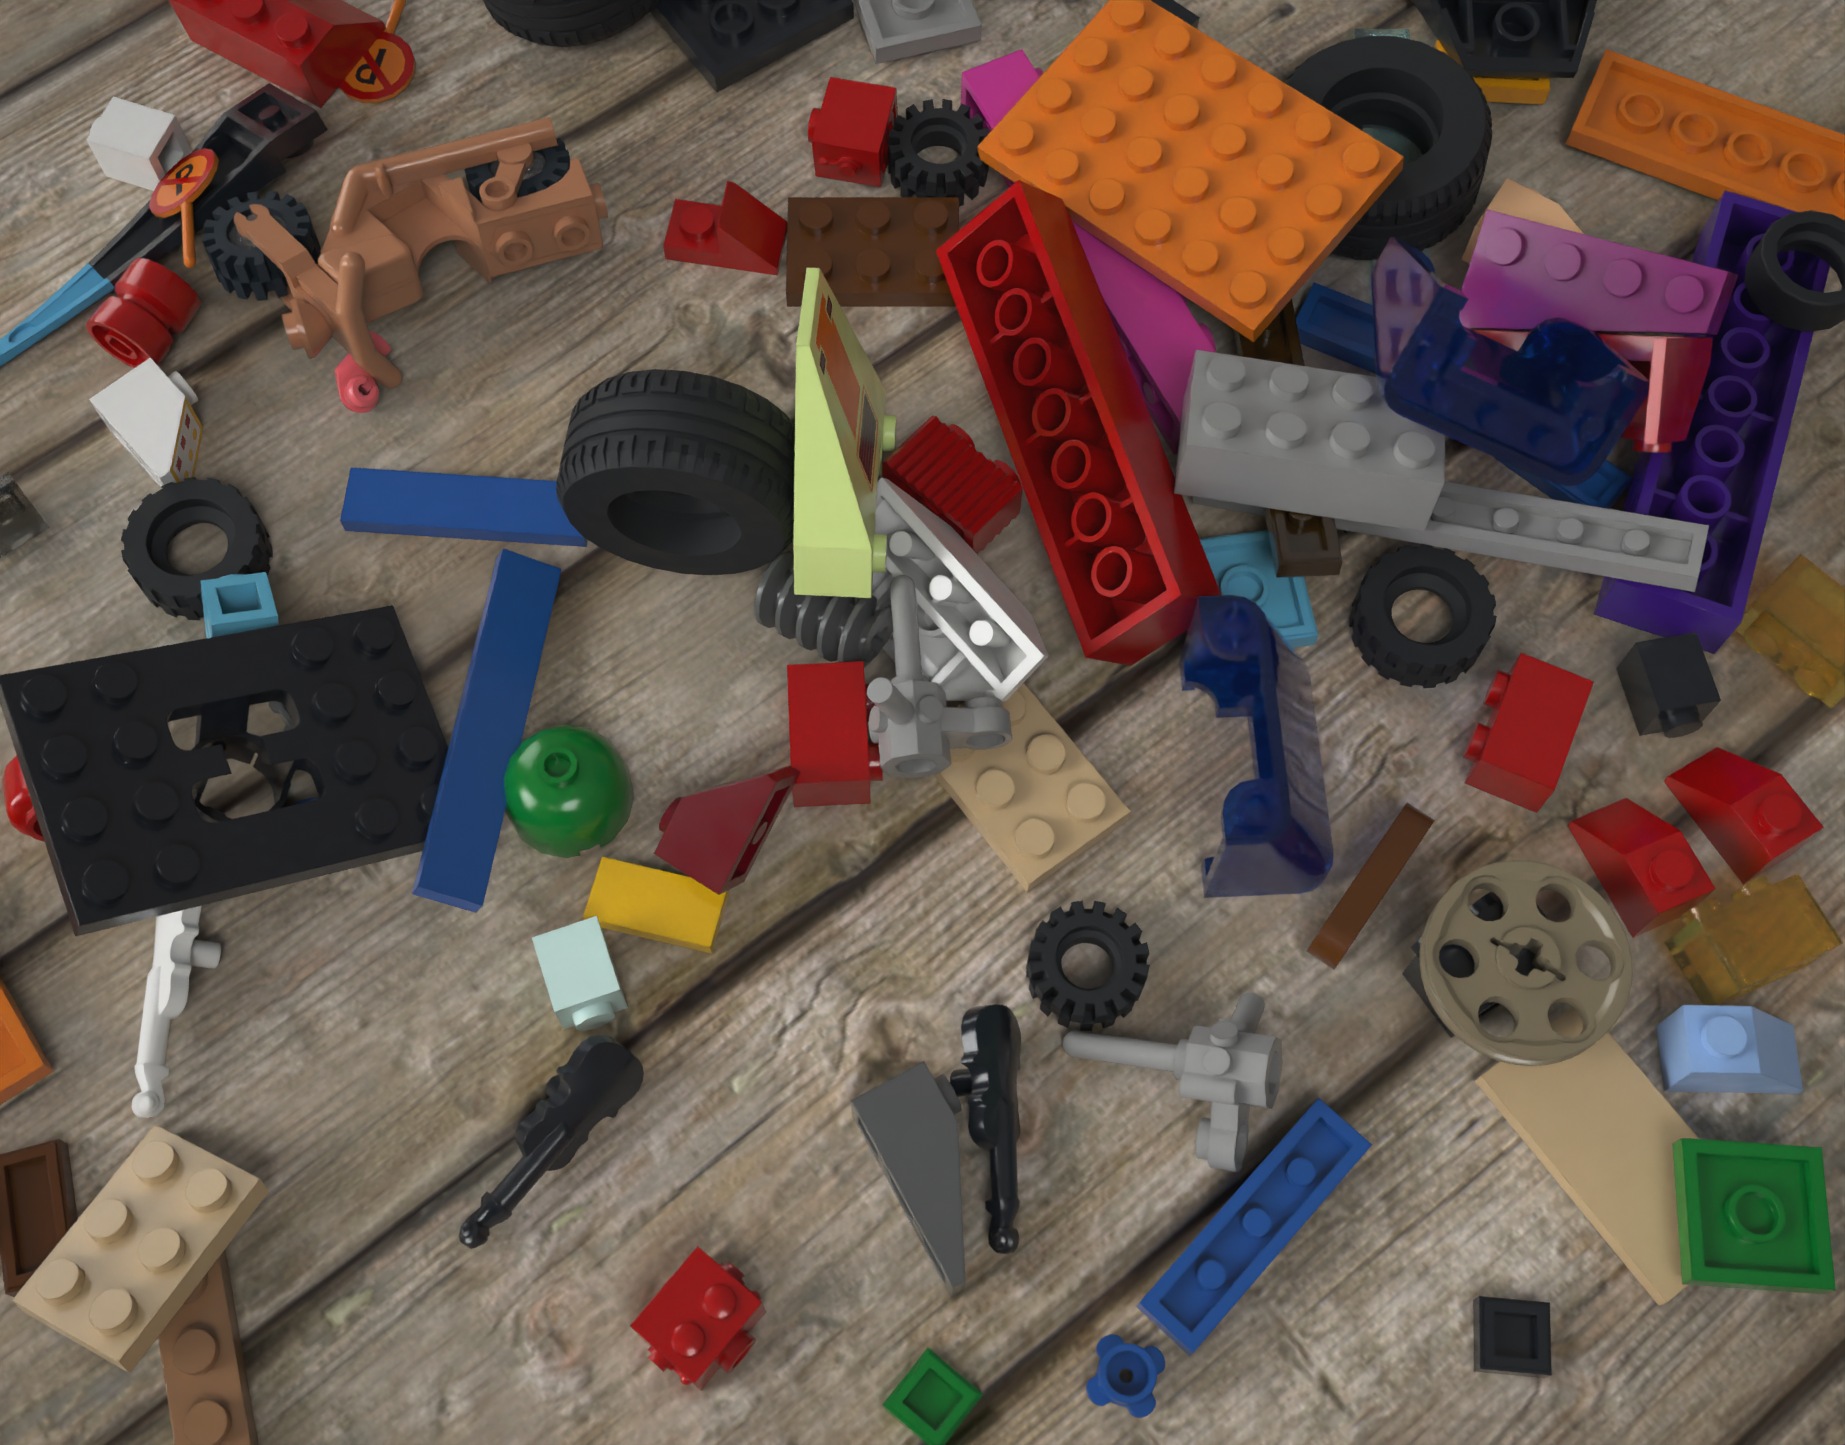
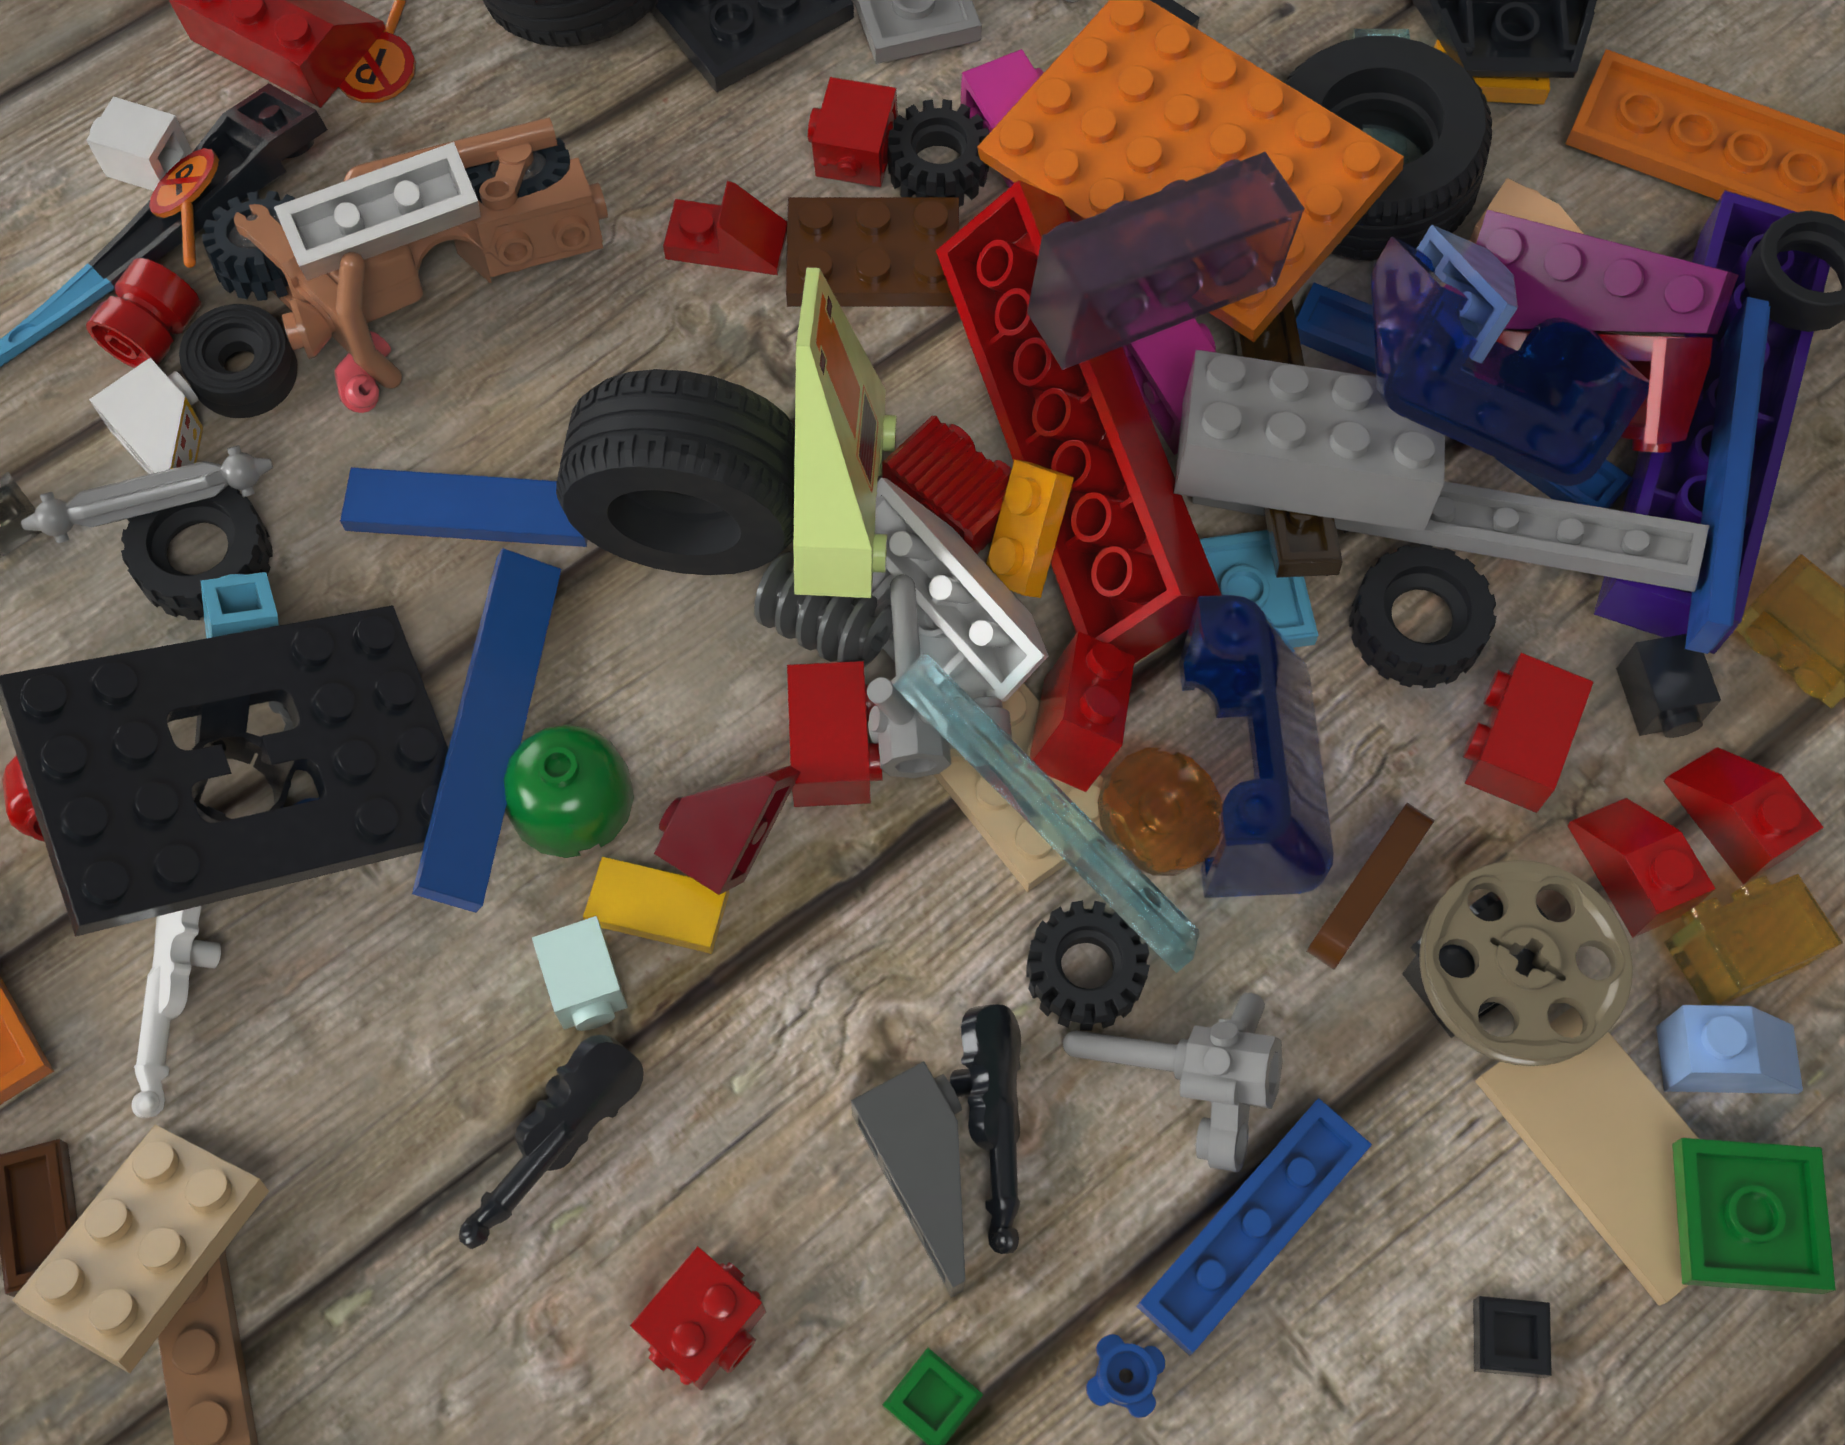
none -> light grey wheel [21,445,273,543]
none -> black tyre [179,304,297,418]
none -> white brick [274,142,481,281]
none -> clear light blue tile [893,653,1200,973]
none -> light orange plate [986,459,1074,598]
none -> clear purple brick [1027,152,1305,370]
none -> red brick [1028,631,1135,792]
none -> clear orange tile [1097,747,1223,876]
none -> medium blue slope [1399,225,1518,364]
none -> blue tile [1685,297,1771,654]

